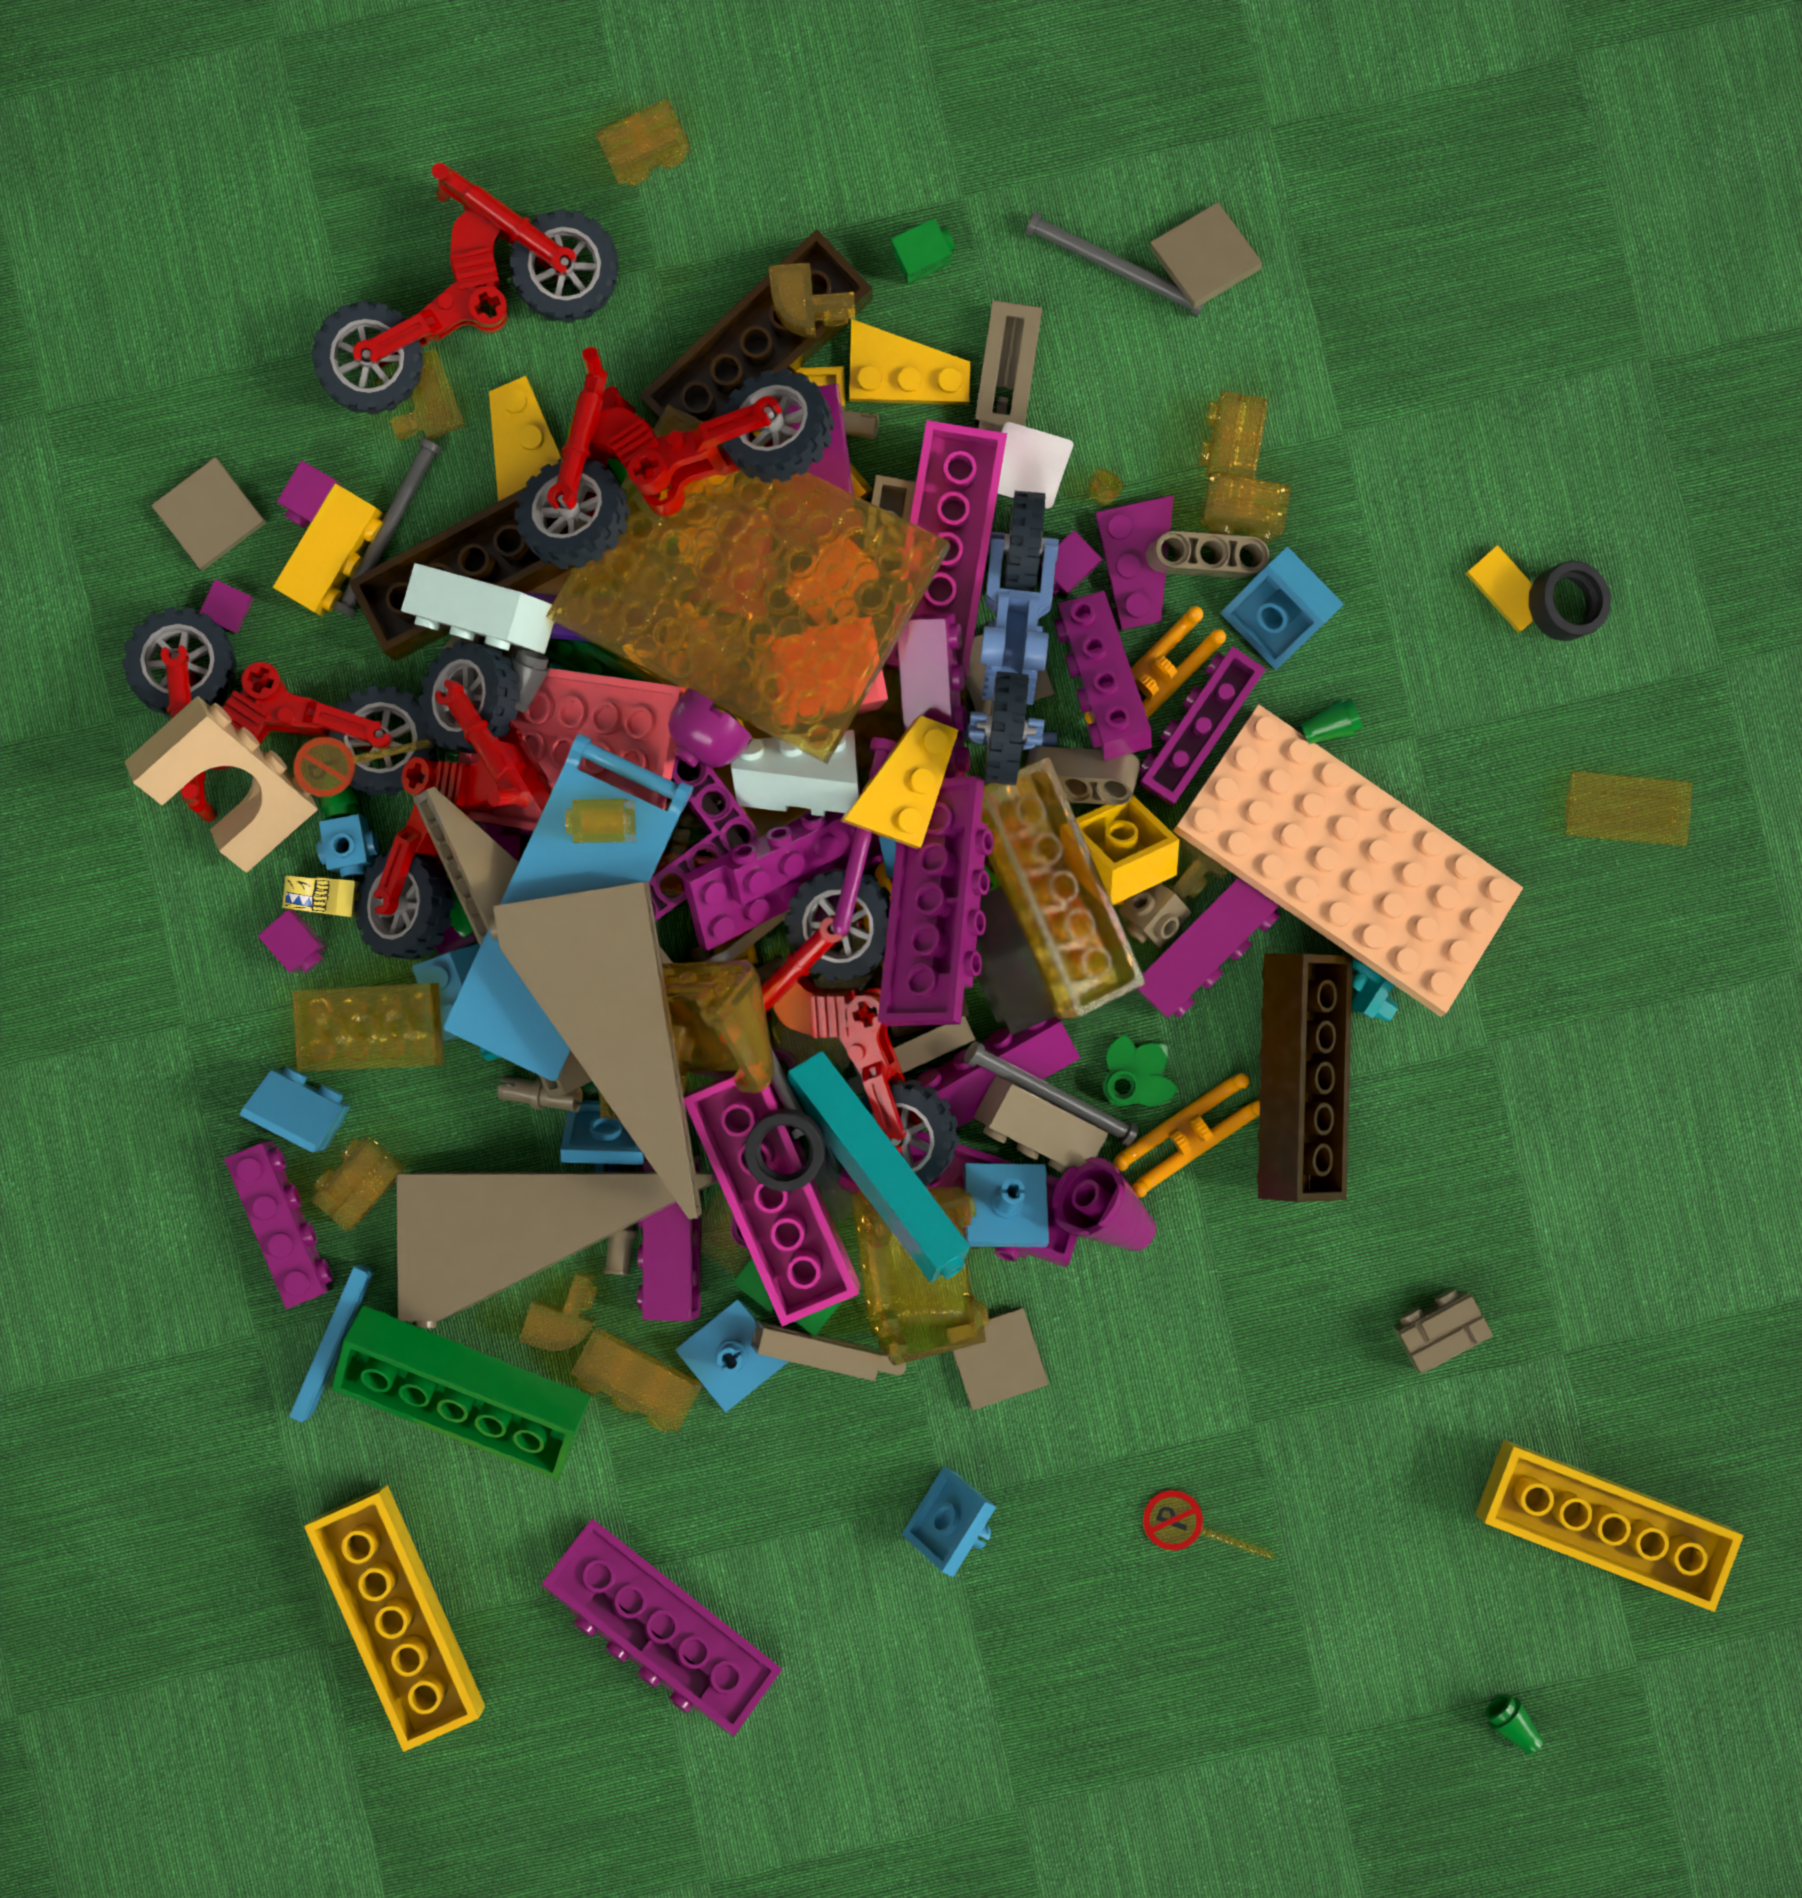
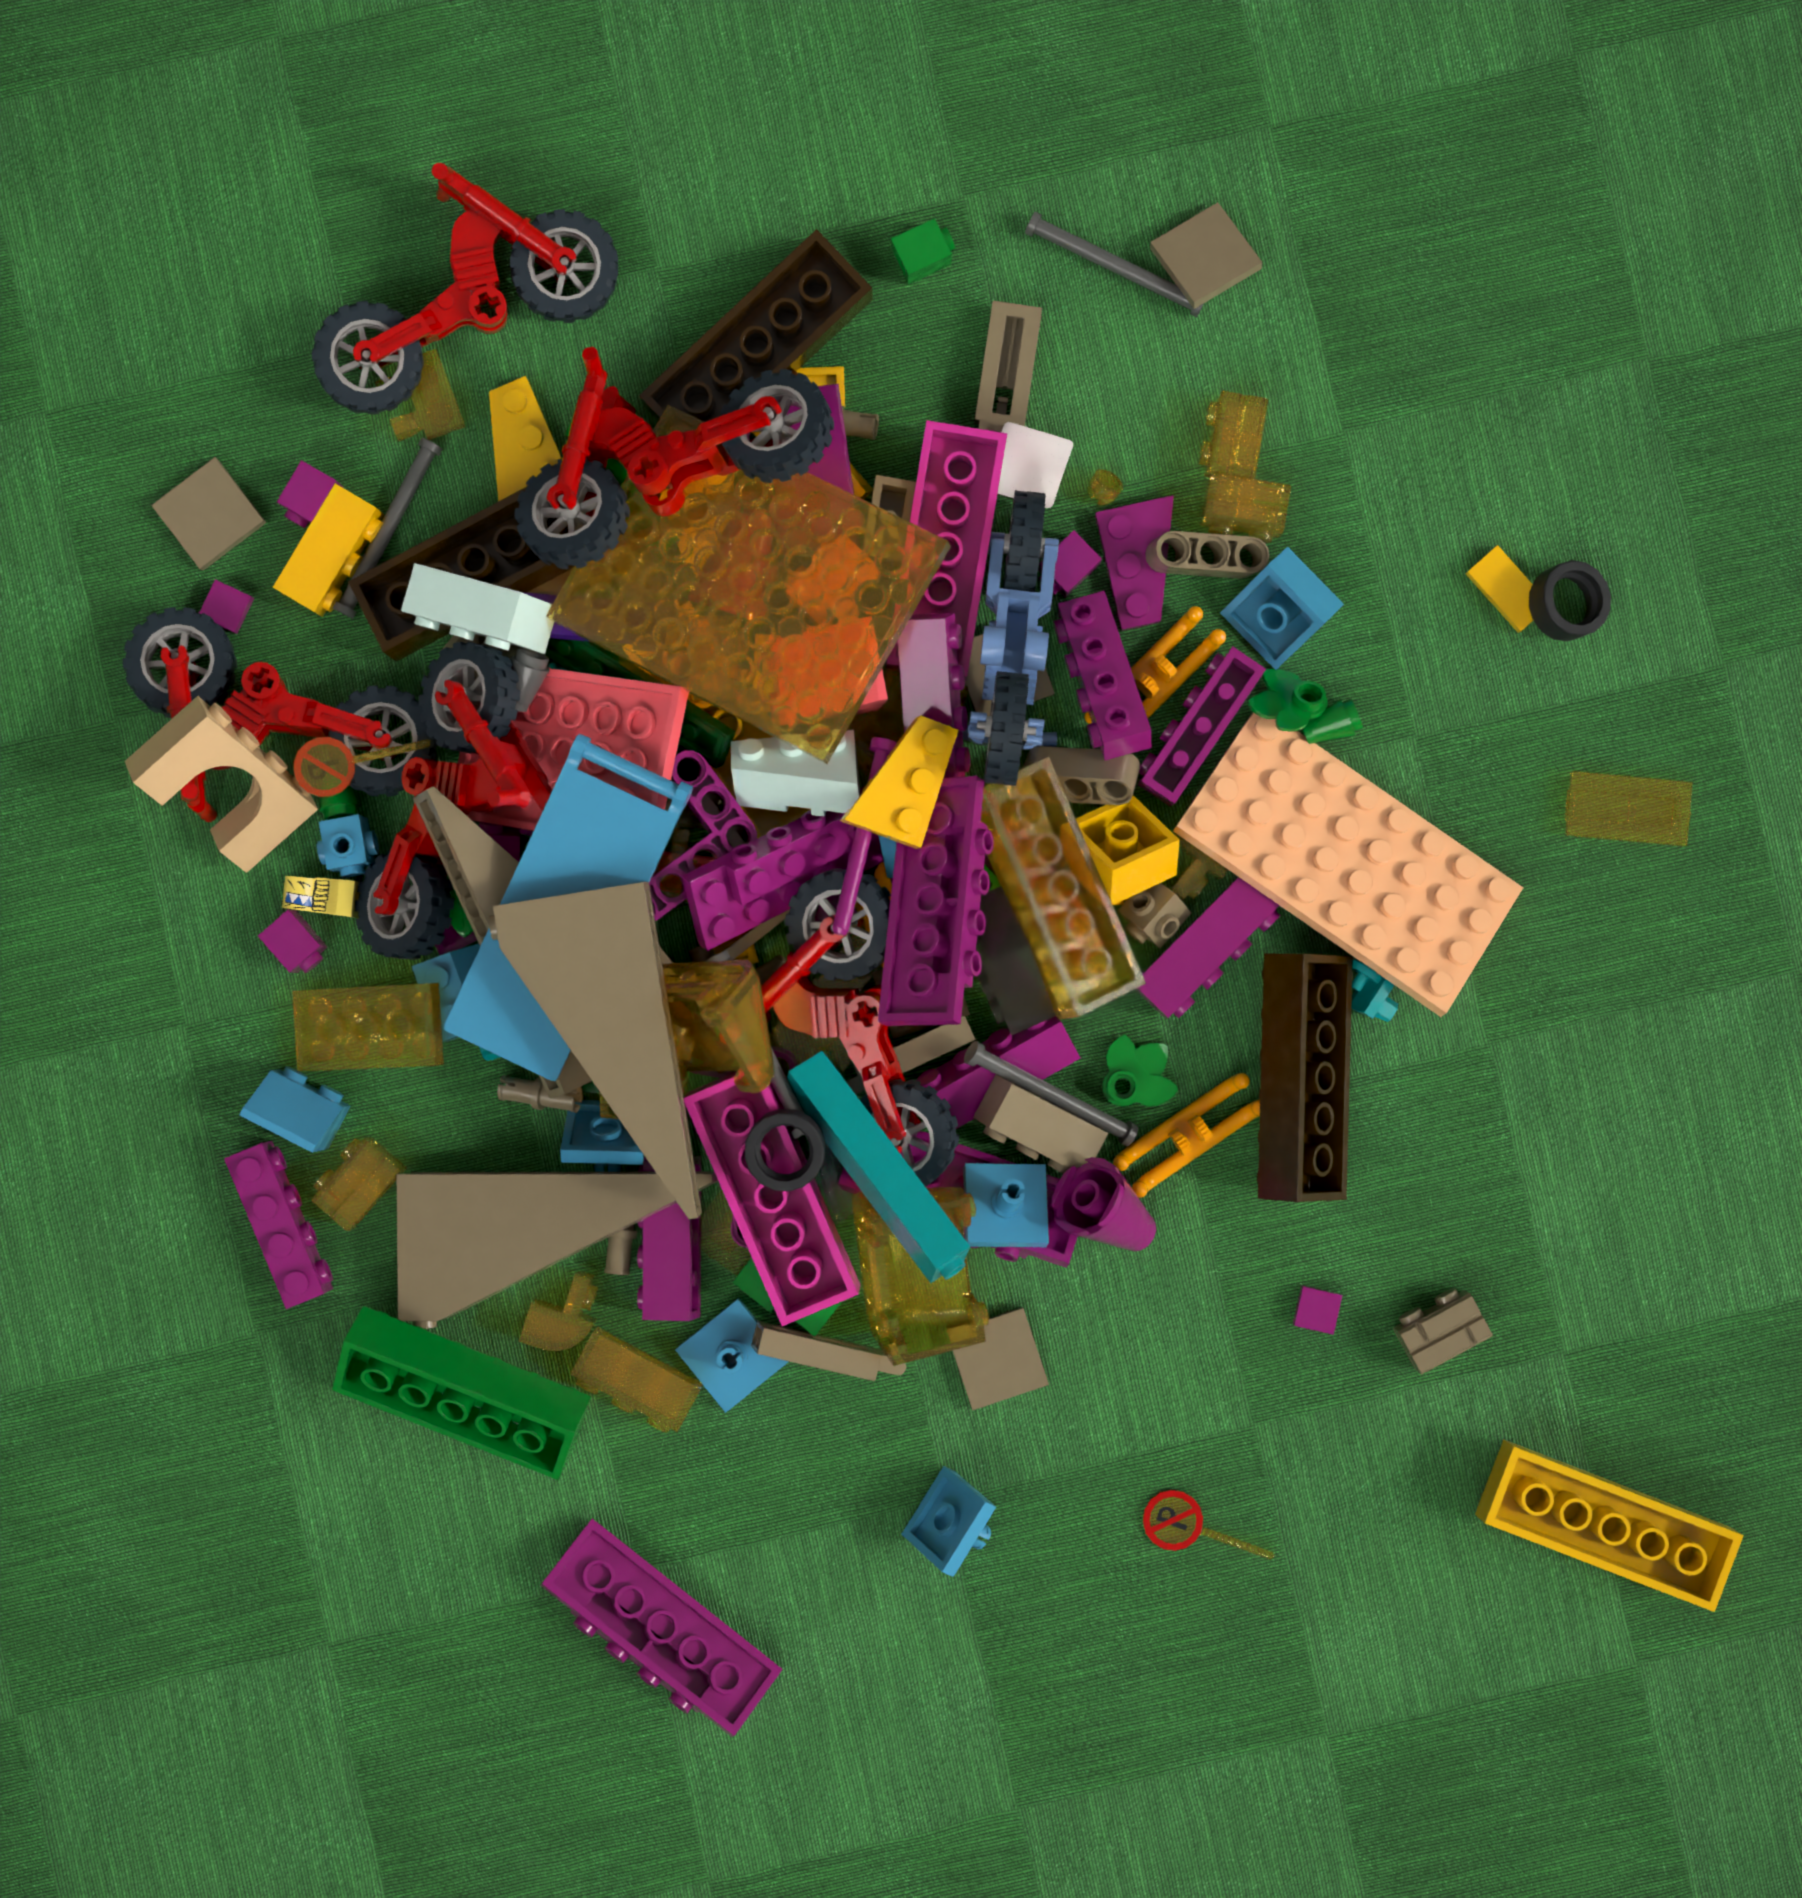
dark azure tile [289,1263,374,1423] -> none
yellow brick [304,1485,486,1752] -> none
clear yellow brick [565,799,636,844] -> none
clear yellow brick [595,99,691,186] -> none
magenta cylinder [668,688,752,768] -> none
clear yellow brick [769,263,856,338] -> none
yellow wing [849,319,970,405] -> none
green cone [1485,1694,1544,1755] -> none
none -> green plate [1247,669,1328,732]
none -> magenta tile [1292,1285,1343,1335]

